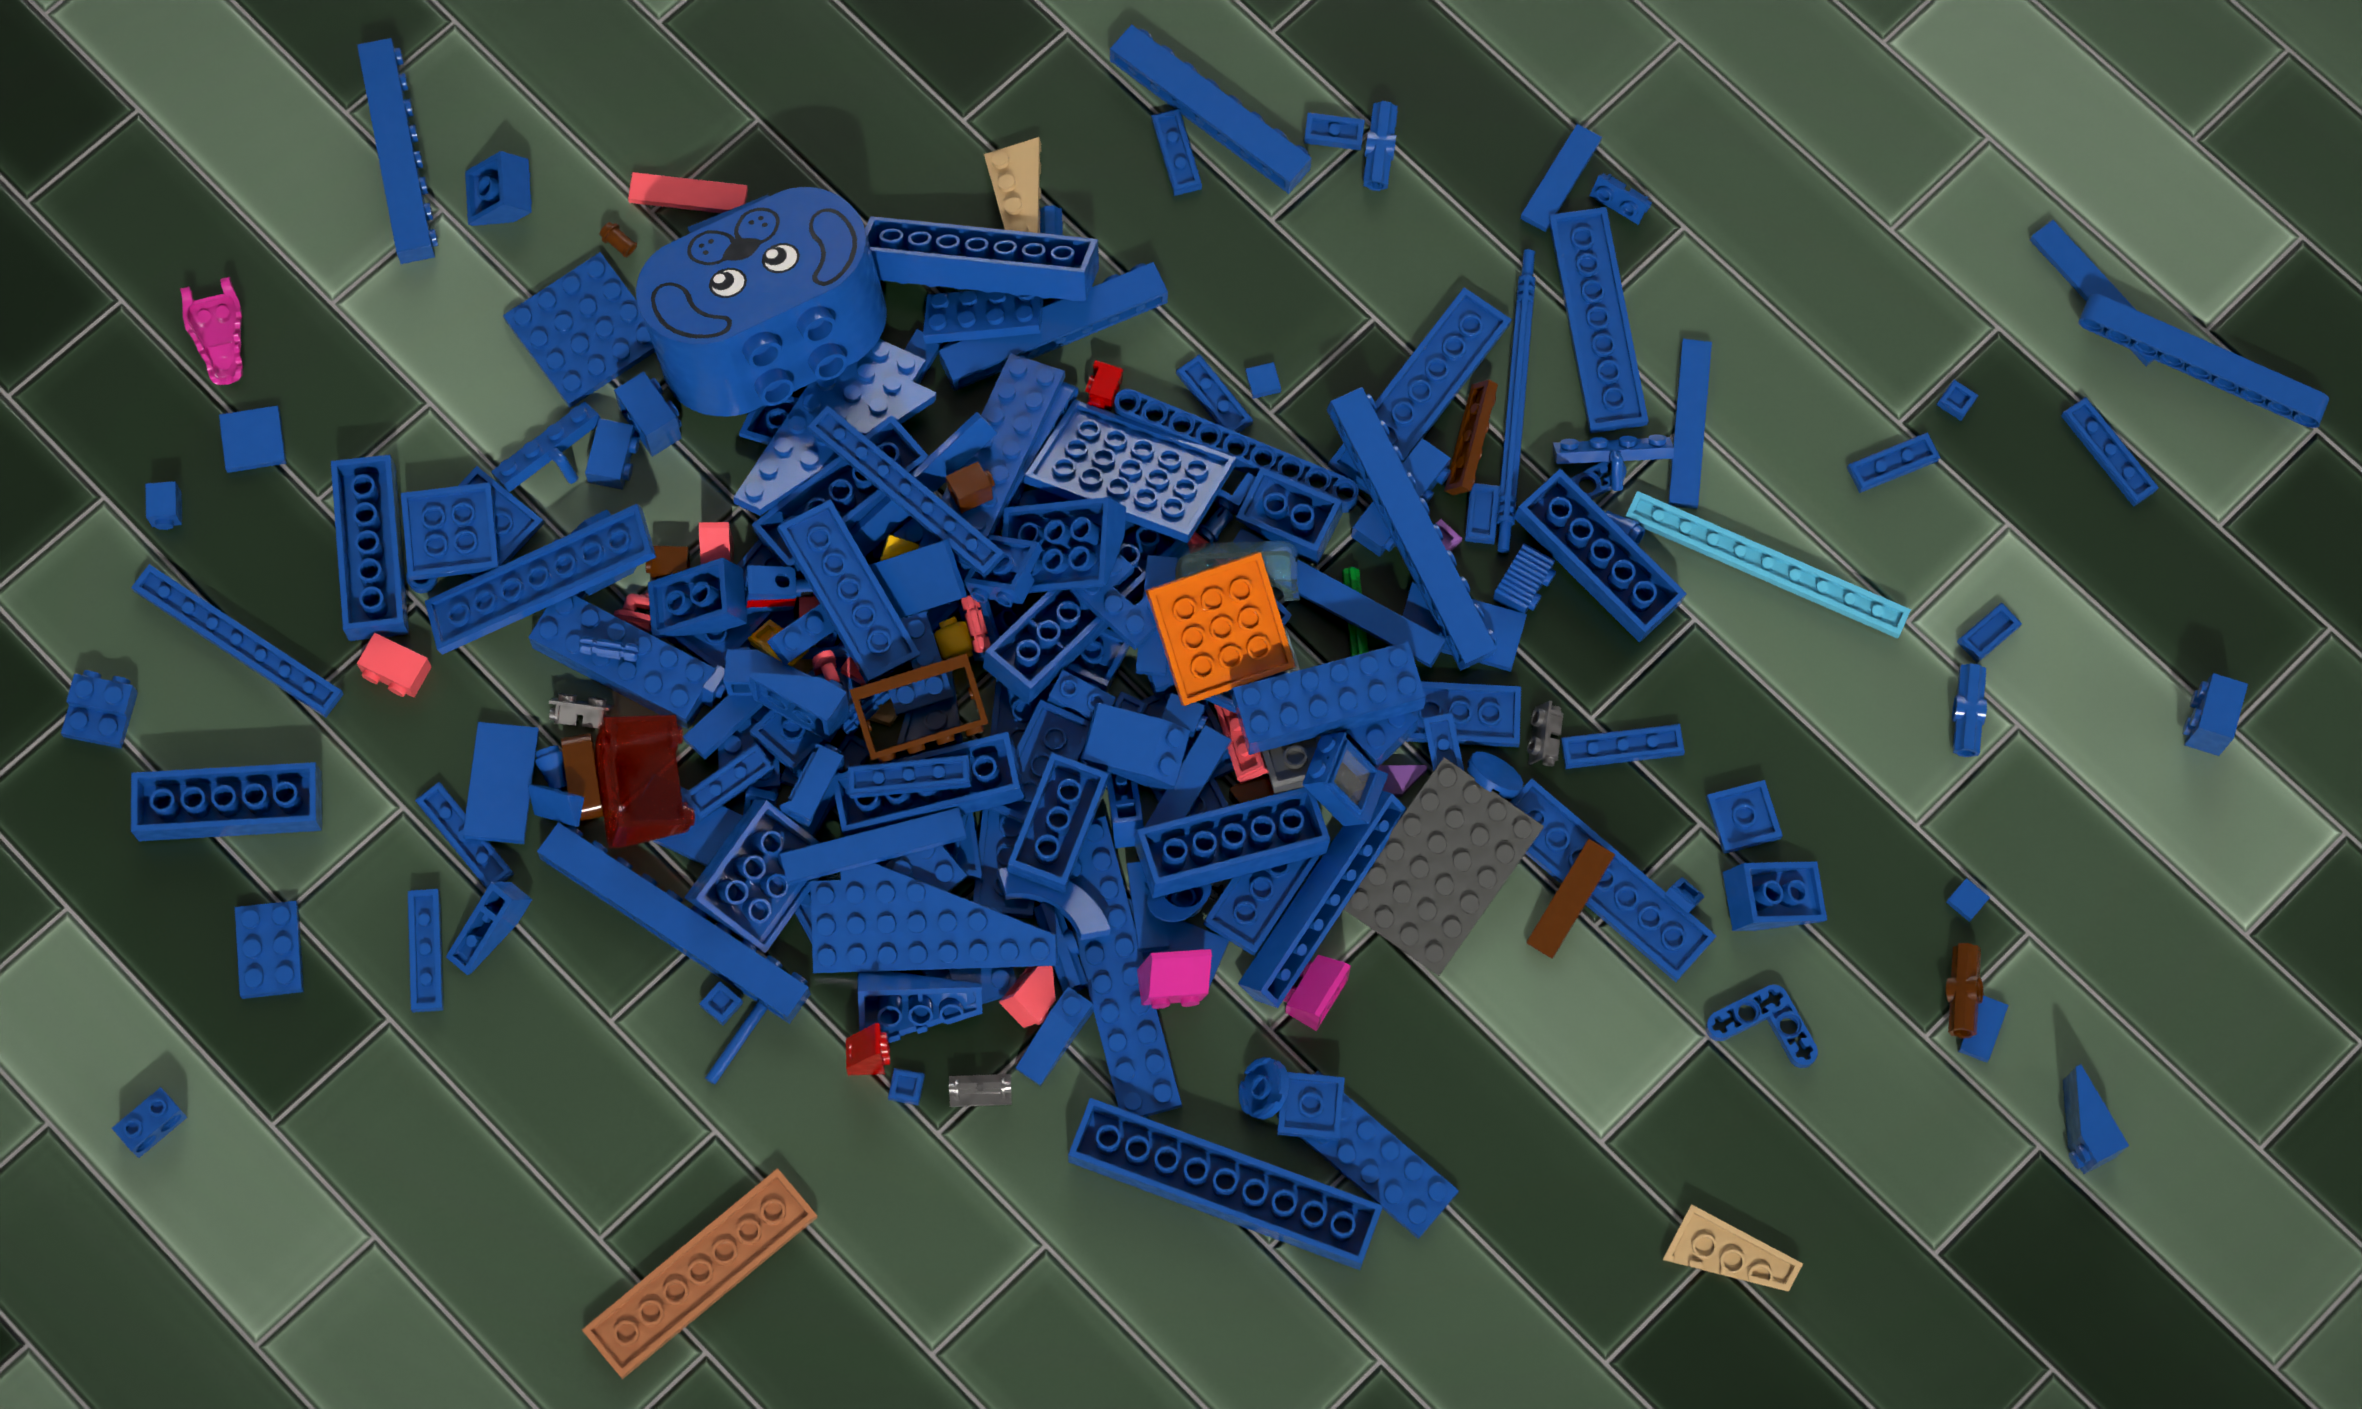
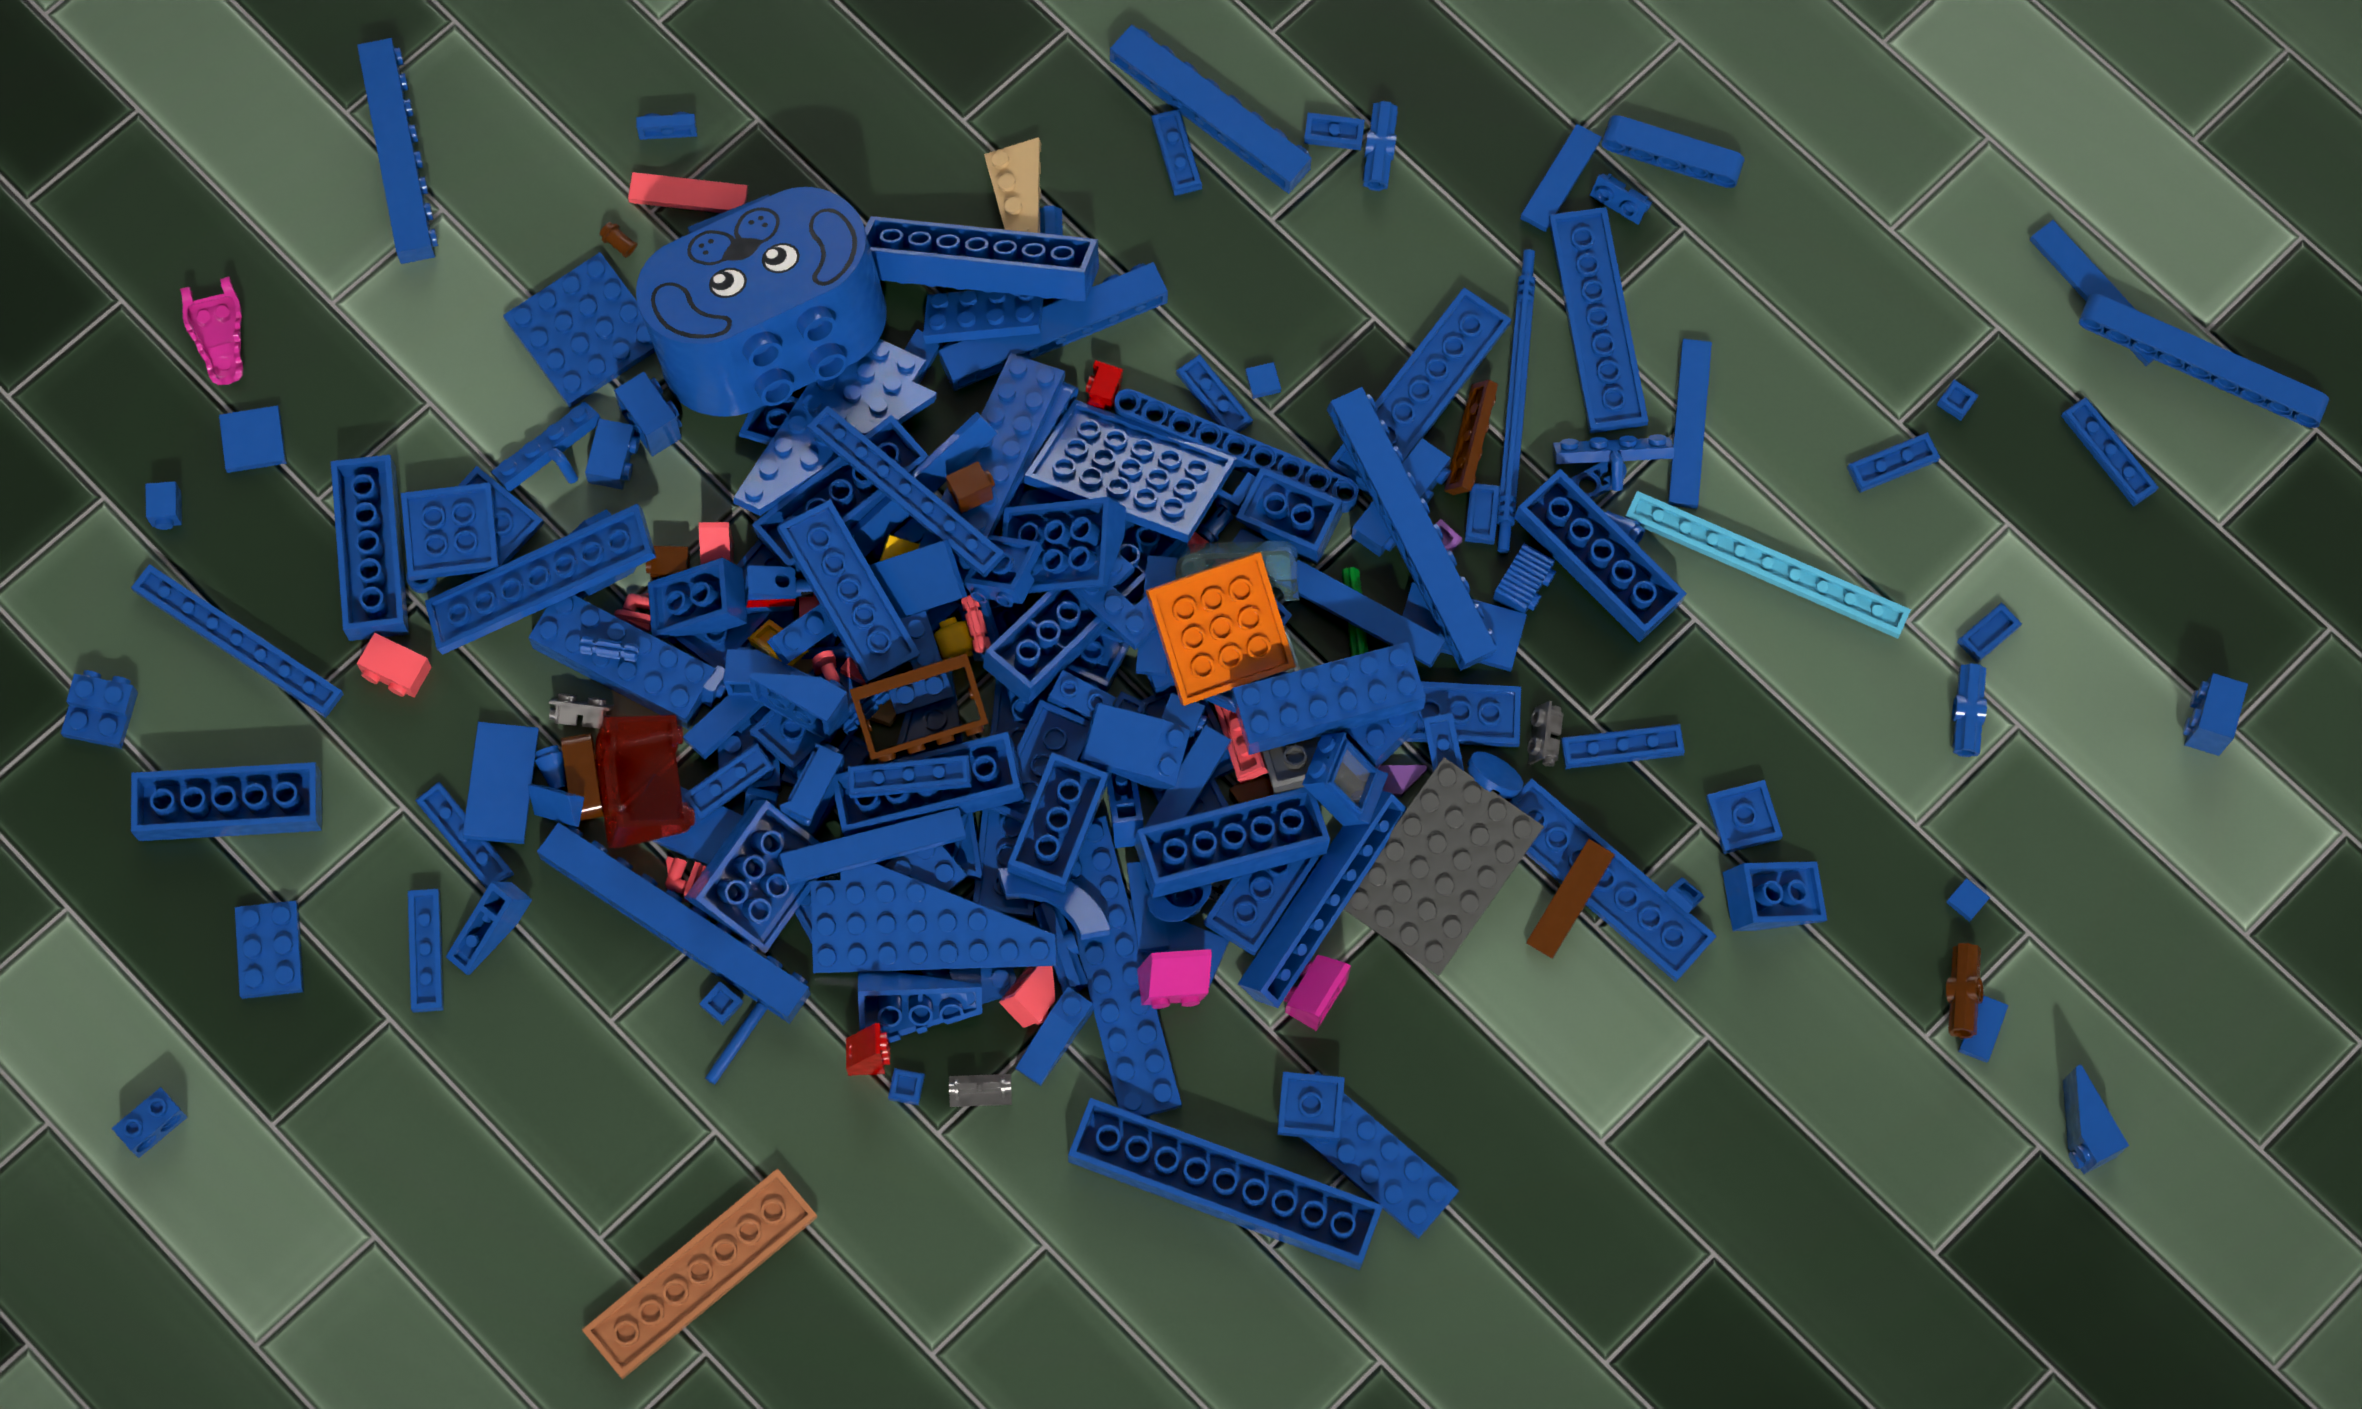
blue slope [465,151,532,226] -> none
blue tile [1239,1057,1289,1120] -> none
tan wing [1662,1204,1803,1292] -> none
blue beam [1705,985,1818,1068] -> none
none -> blue plate [636,112,697,140]
none -> coral piece [665,856,707,903]
none -> blue beam [1601,115,1745,188]

